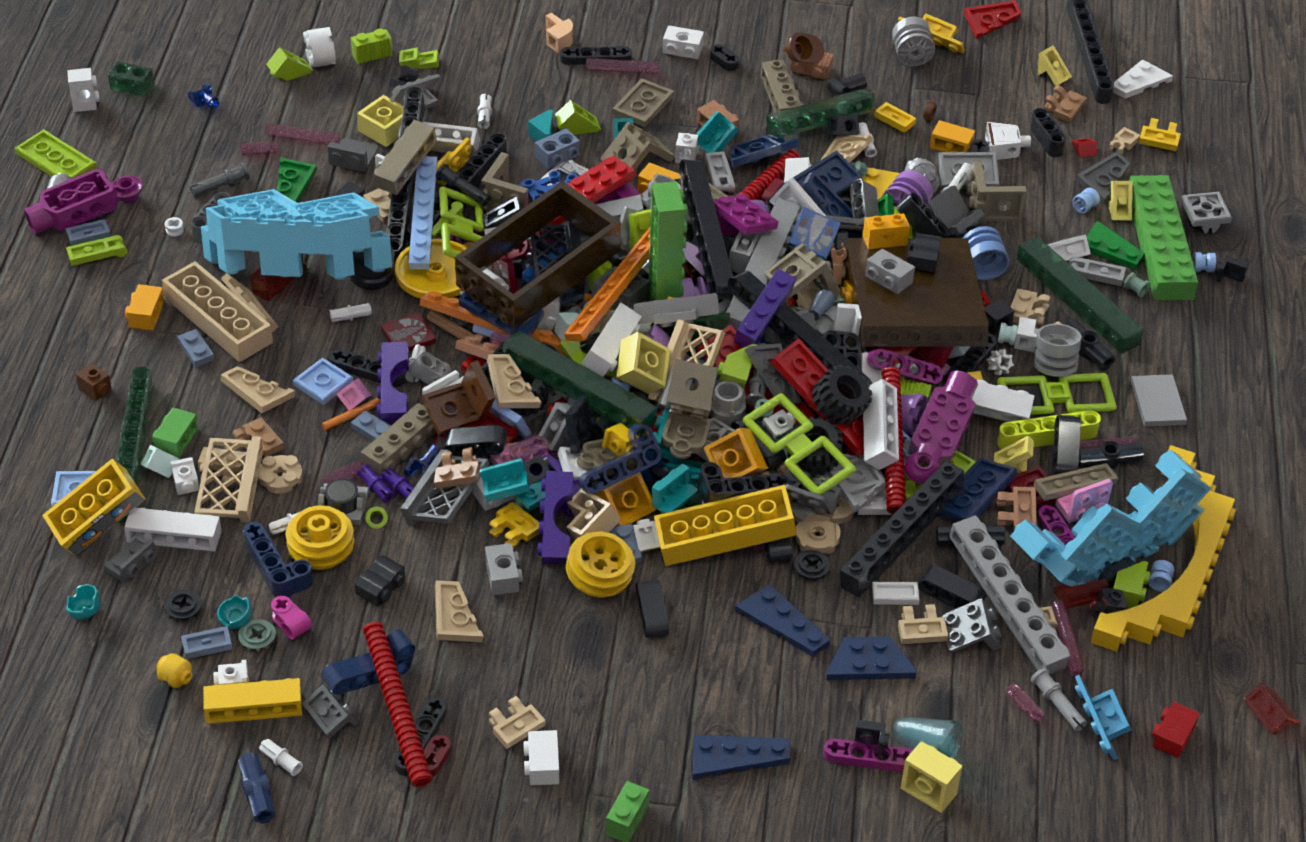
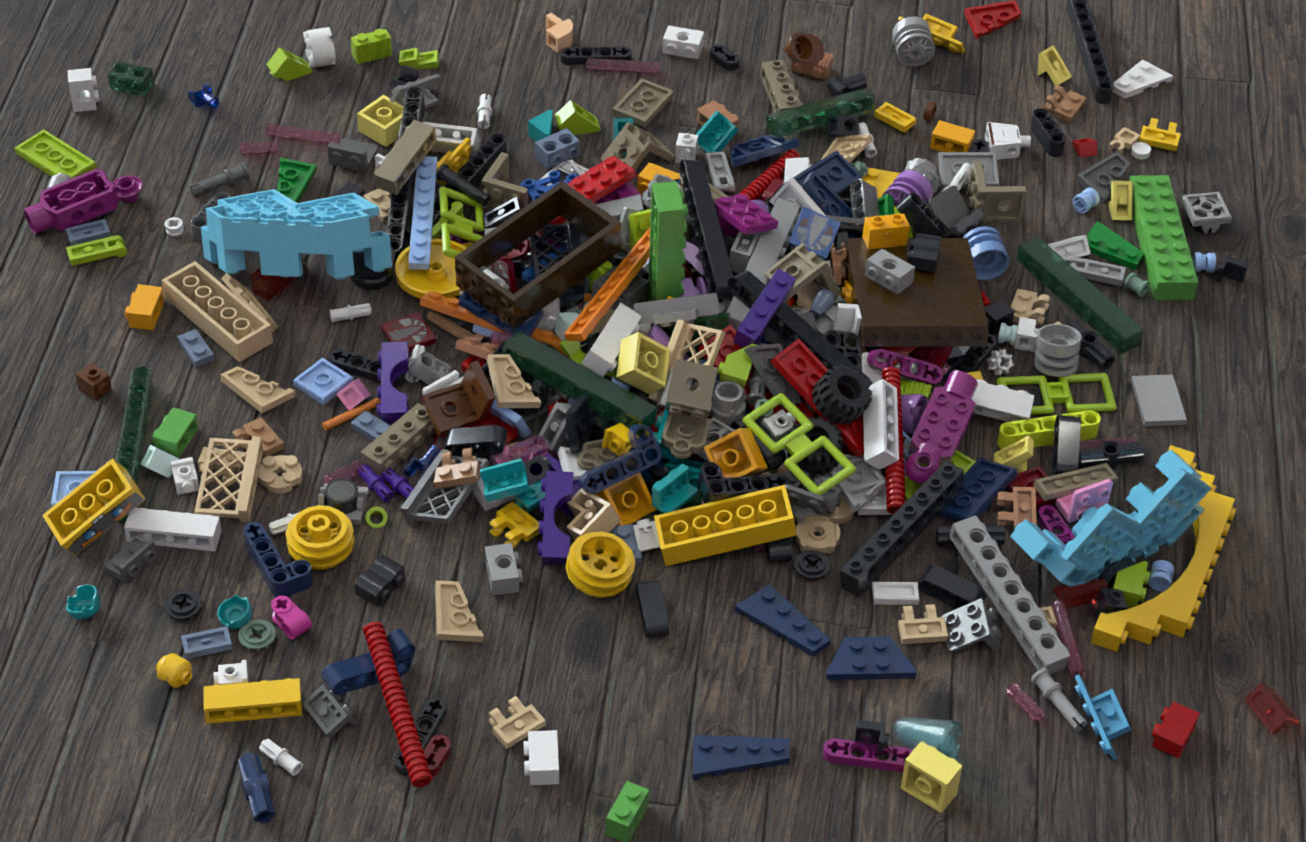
none -> white tile [1131,142,1151,160]

